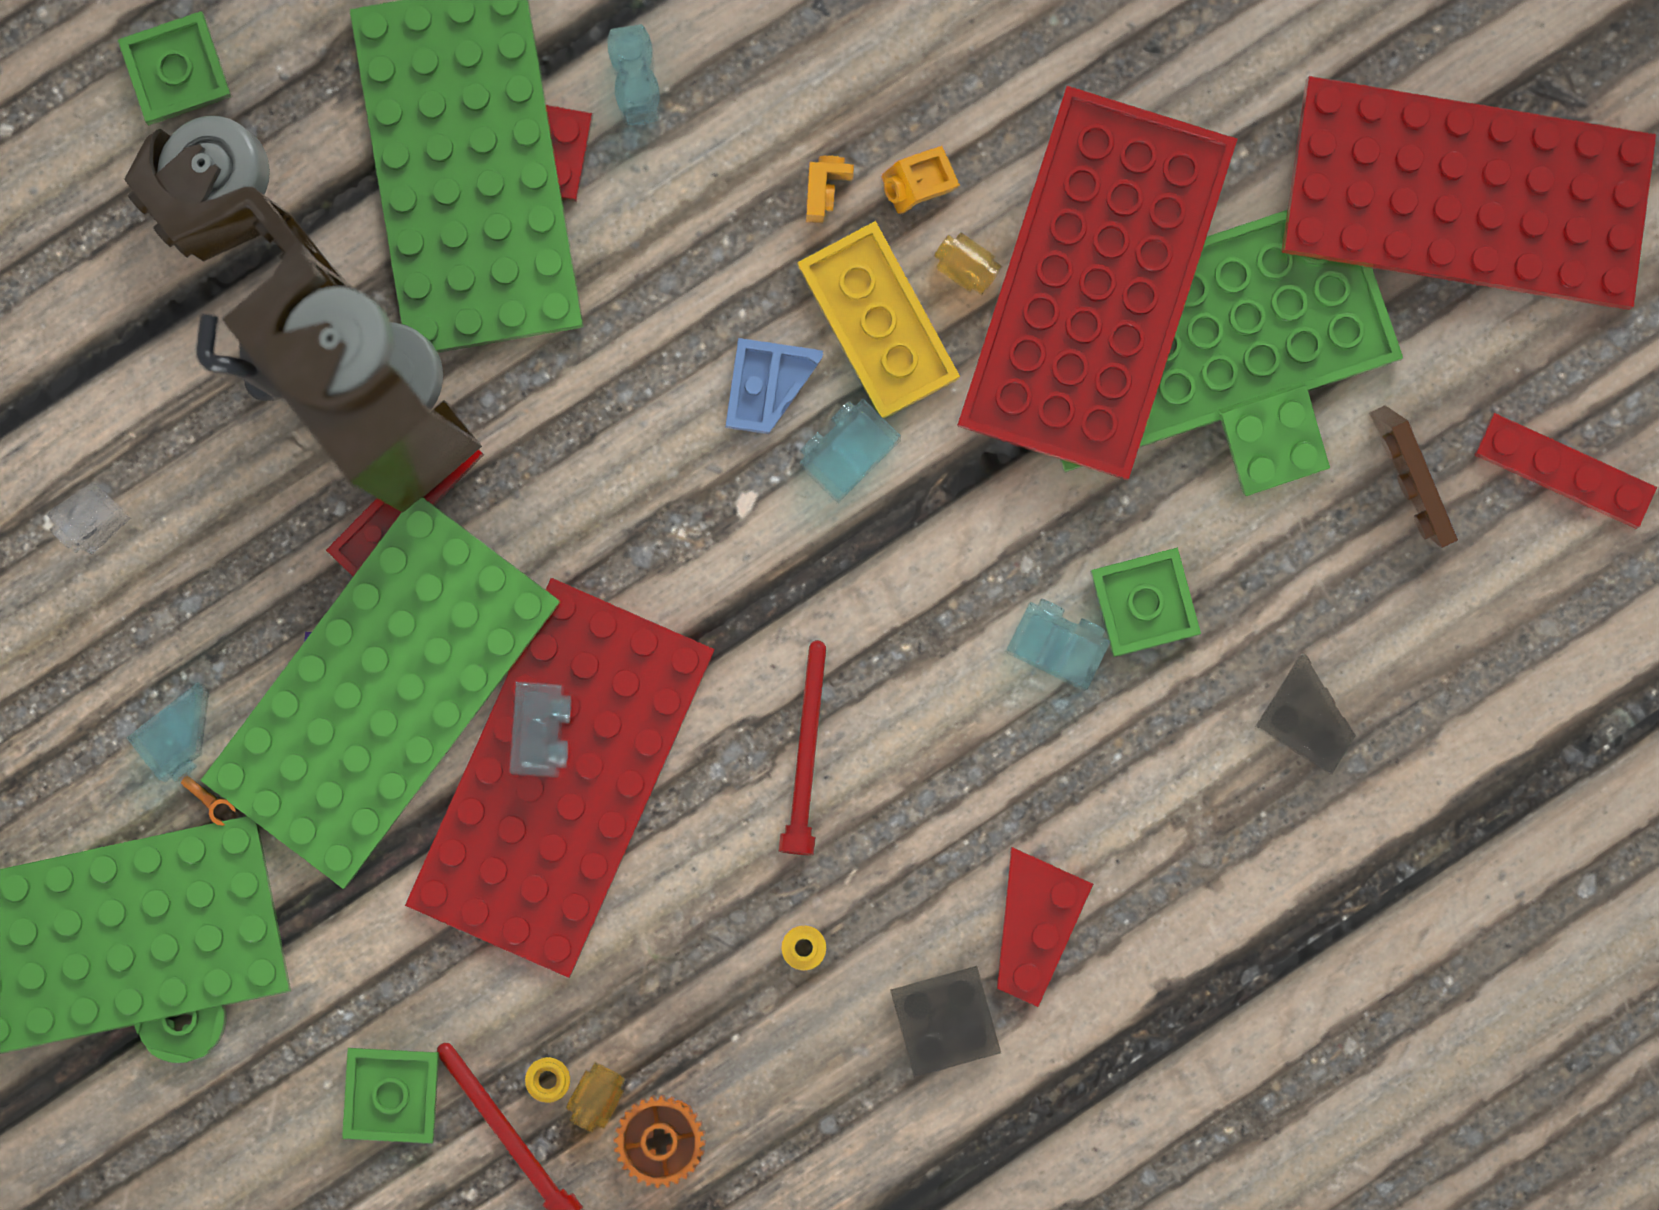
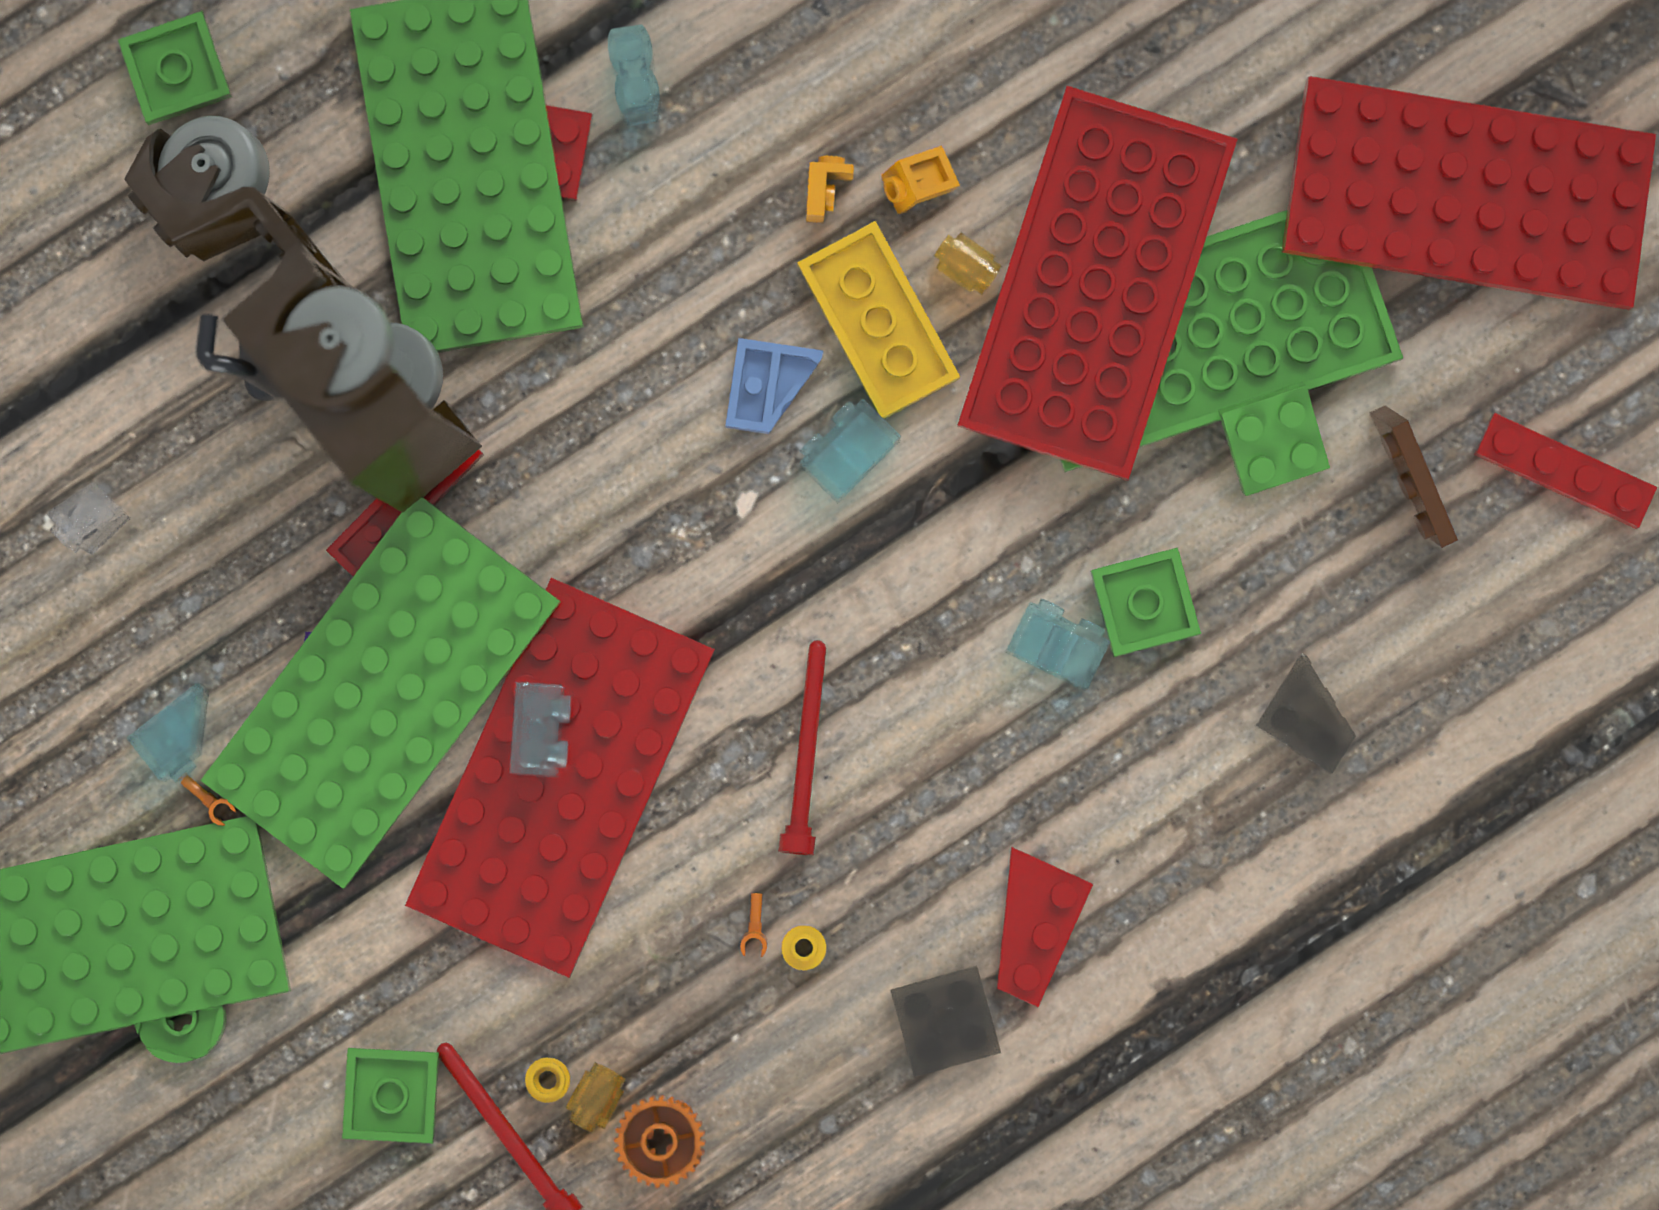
none -> orange hand [740,893,768,957]

